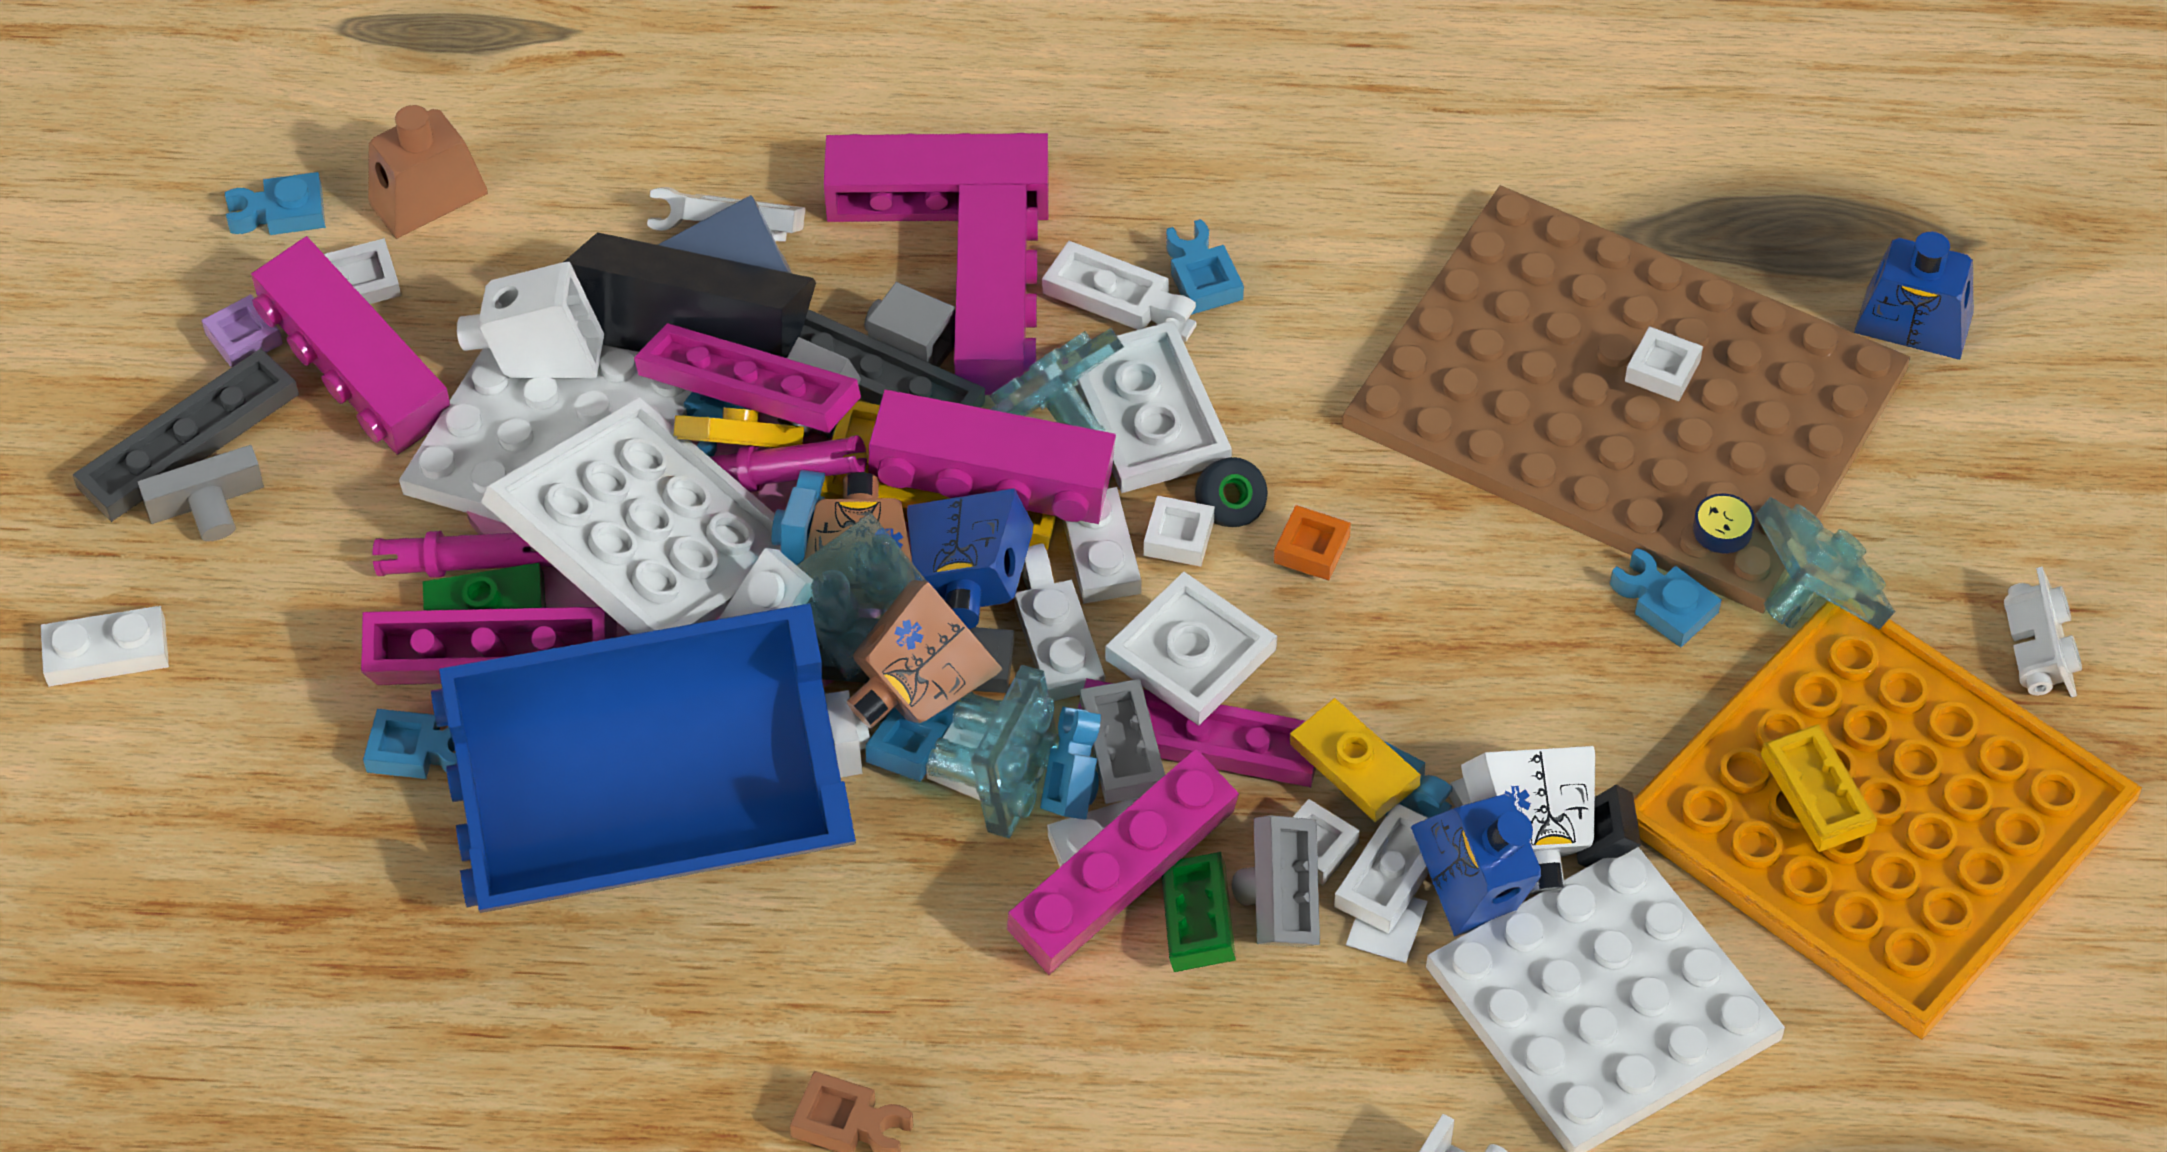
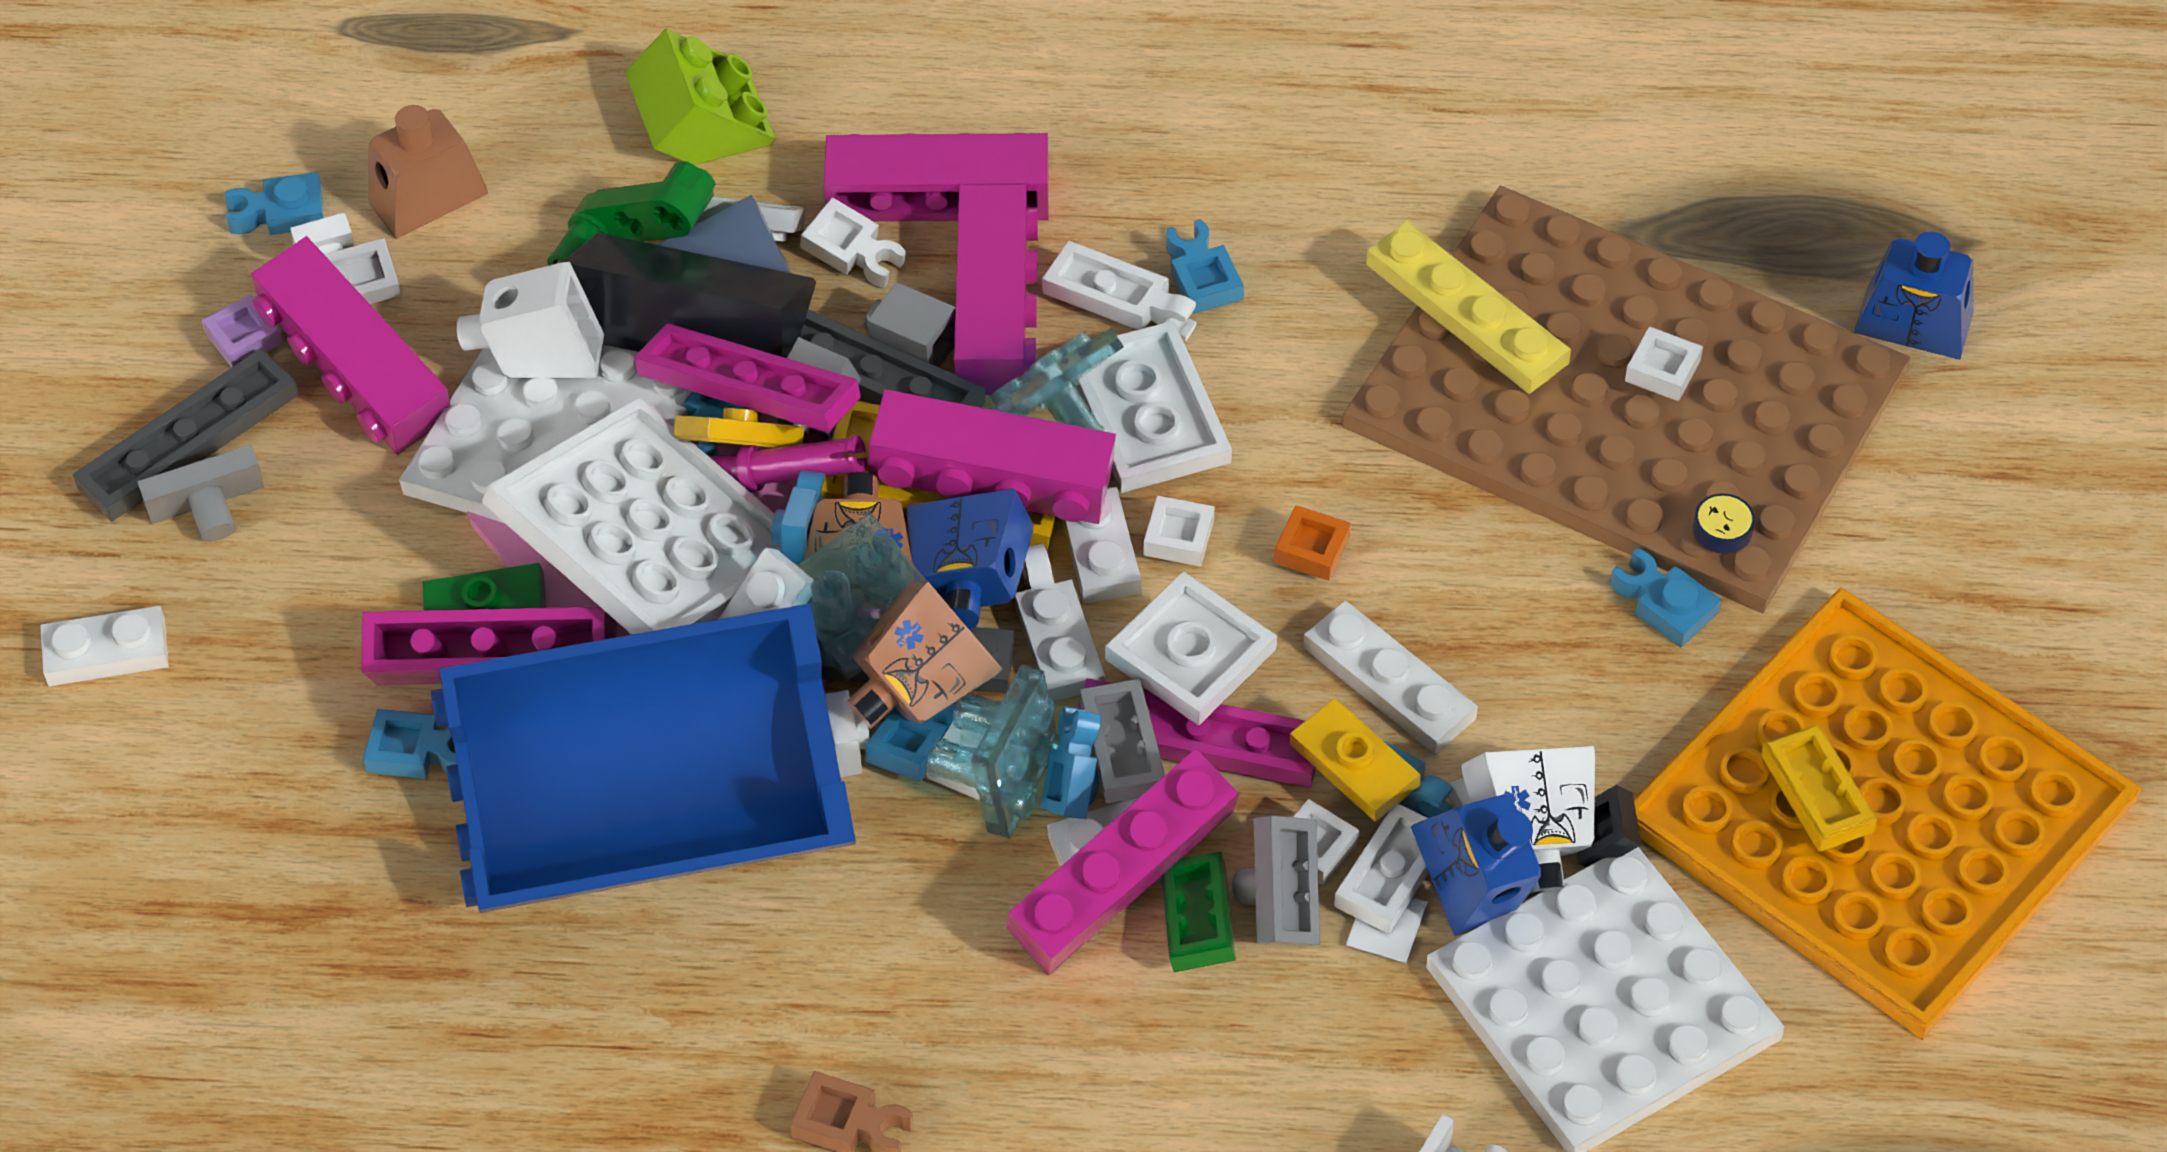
dark pink pin [372,531,553,578] -> none
black wheel [1195,457,1268,527] -> none
clear light blue plate [1755,497,1895,629] -> none
white hinge [2004,567,2082,698] -> none
none -> white plate [290,212,353,254]
none -> green beam [547,161,716,266]
none -> lime slope [625,28,776,165]
none -> white plate [800,197,906,288]
none -> white plate [1303,600,1478,755]
none -> light yellow plate [1366,221,1571,394]

